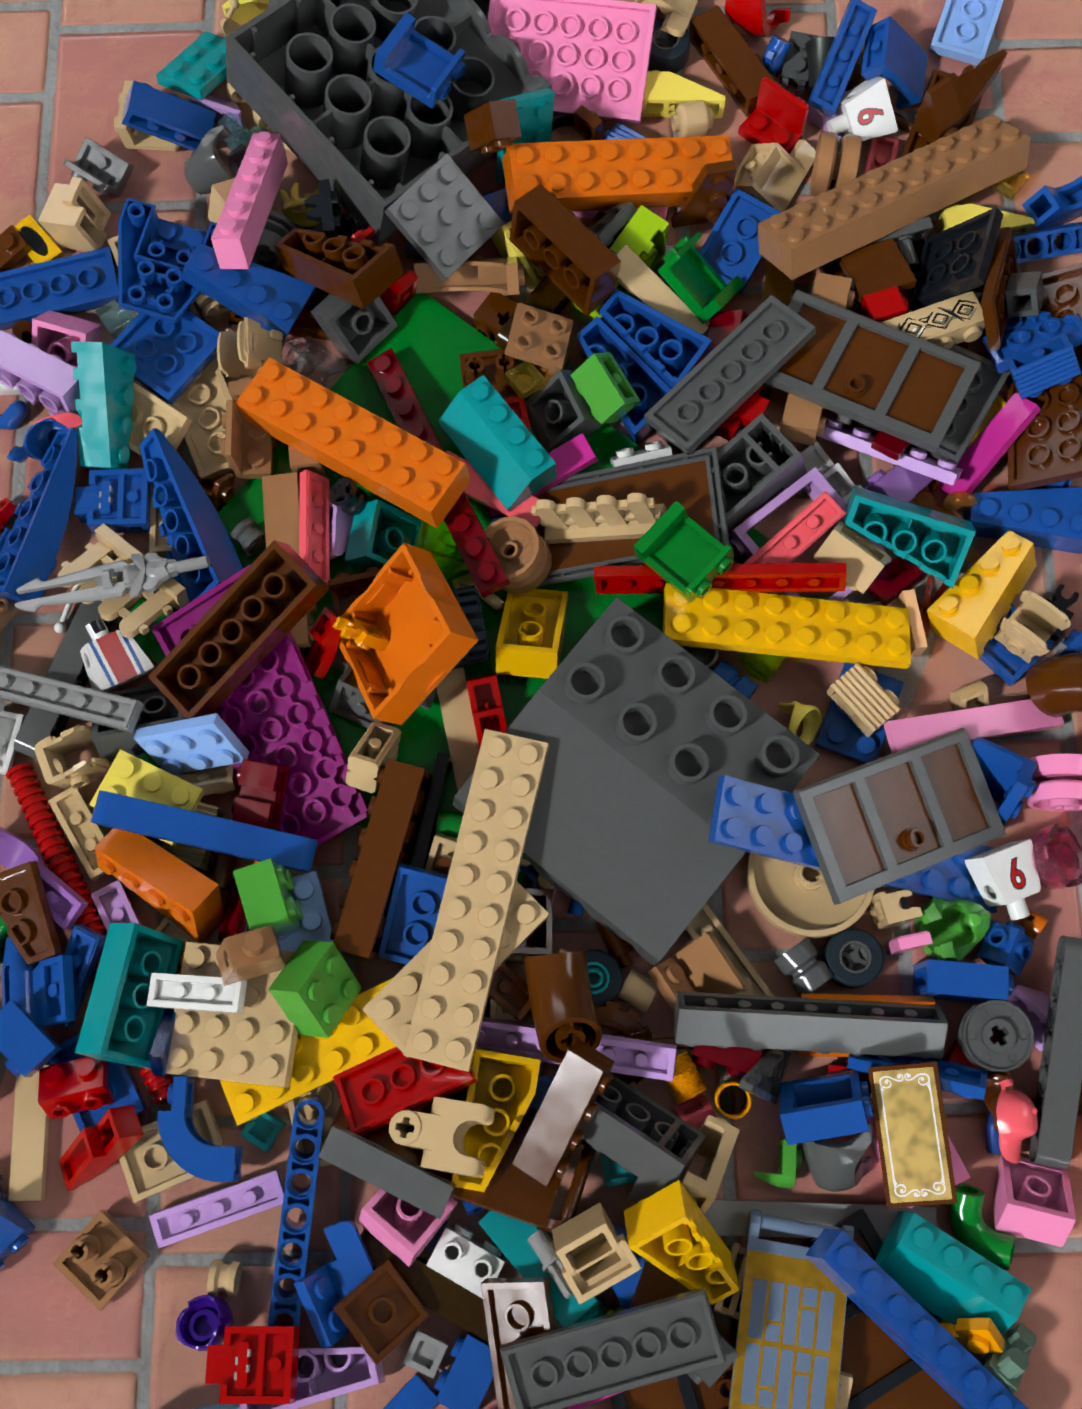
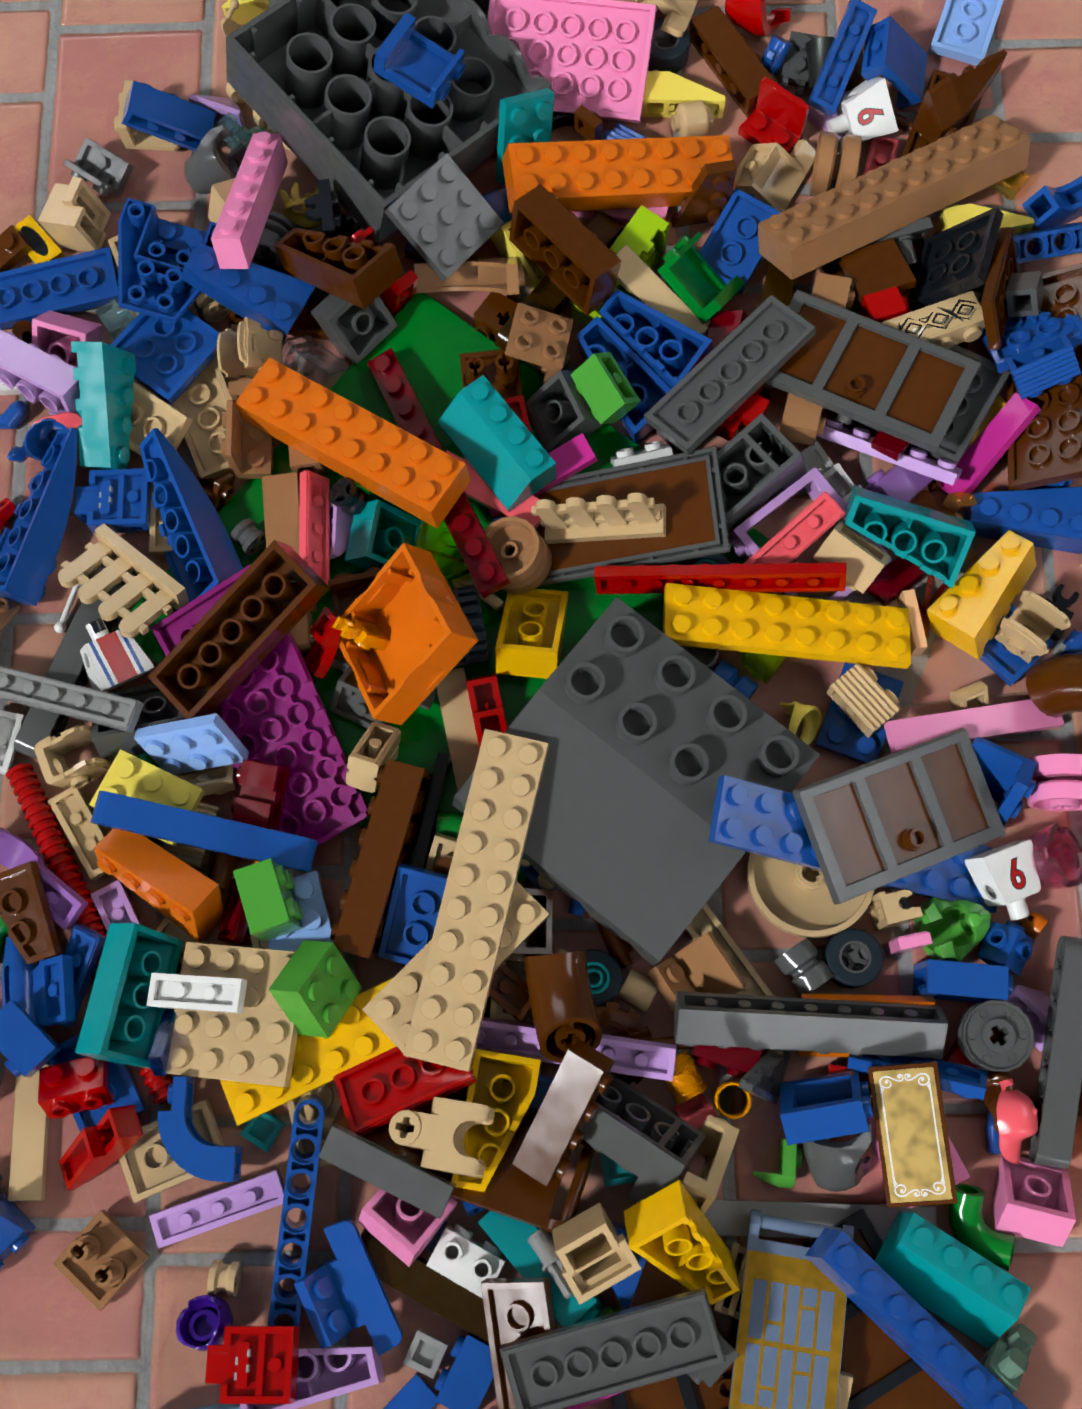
light grey sword [14,552,210,612] -> none
teal plate [156,31,227,100] -> none
medium nougat torso [216,926,286,986] -> none
reddish brown tile [332,1259,430,1365] -> none
reddish brown brick [464,99,521,155] -> none
clear yellow plate [504,361,547,399] -> none
dark grey plate [590,202,637,247] -> none
green panel [634,501,734,603] -> none
light orange plate [939,1318,1005,1354] -> none

